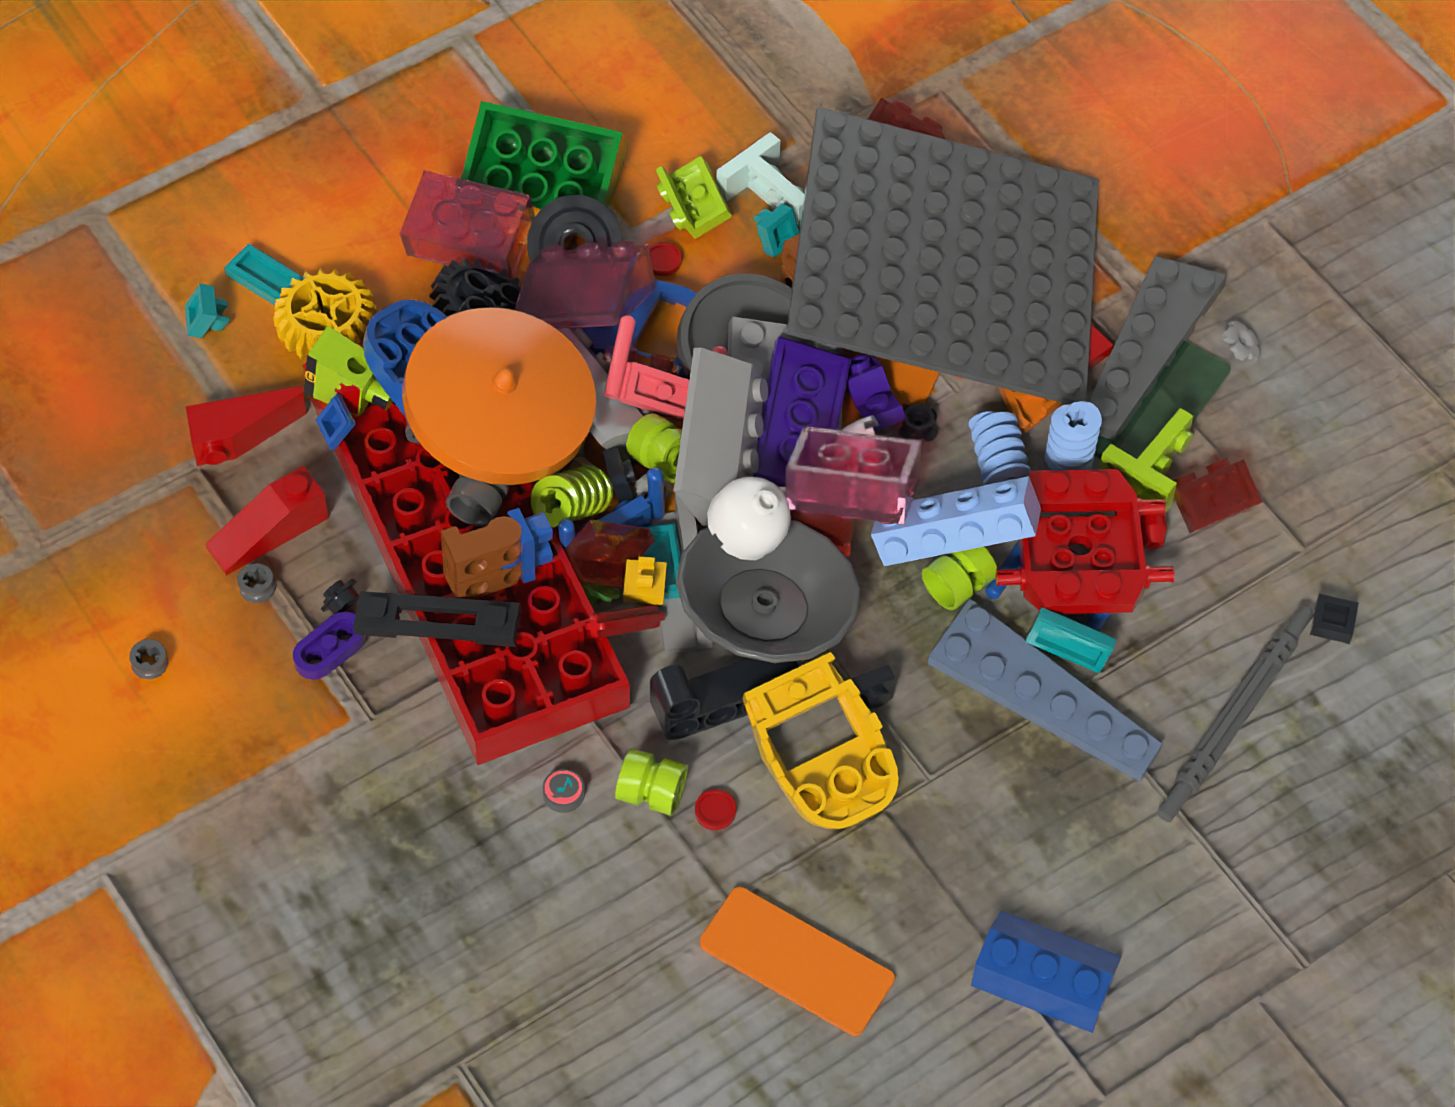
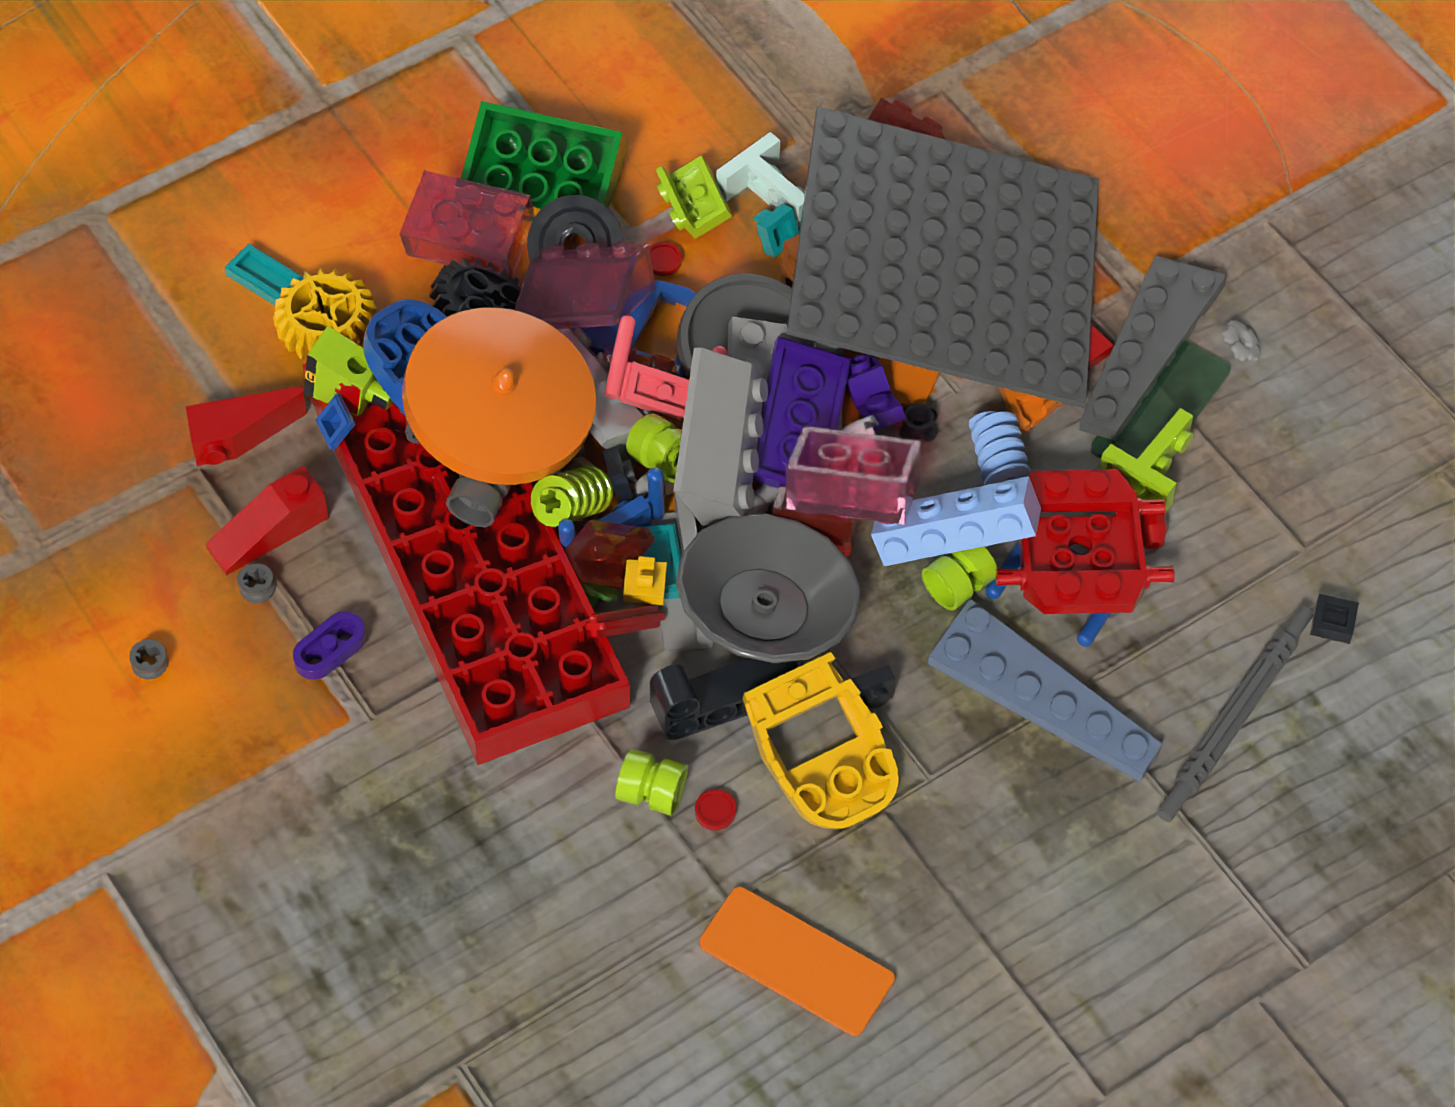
teal tile [185,283,229,338] -> none
black plate [321,578,360,614] -> none
black container [353,591,523,647] -> none
dark orange hips [441,508,553,599] -> none
dark grey tile [543,769,585,813] -> none
white cylinder [707,477,791,560] -> none
blue slope [971,911,1122,1033] -> none
teal tile [1025,607,1117,674] -> none
light blue piece [1044,401,1102,470] -> none
clear red bracket [1173,458,1262,533] -> none

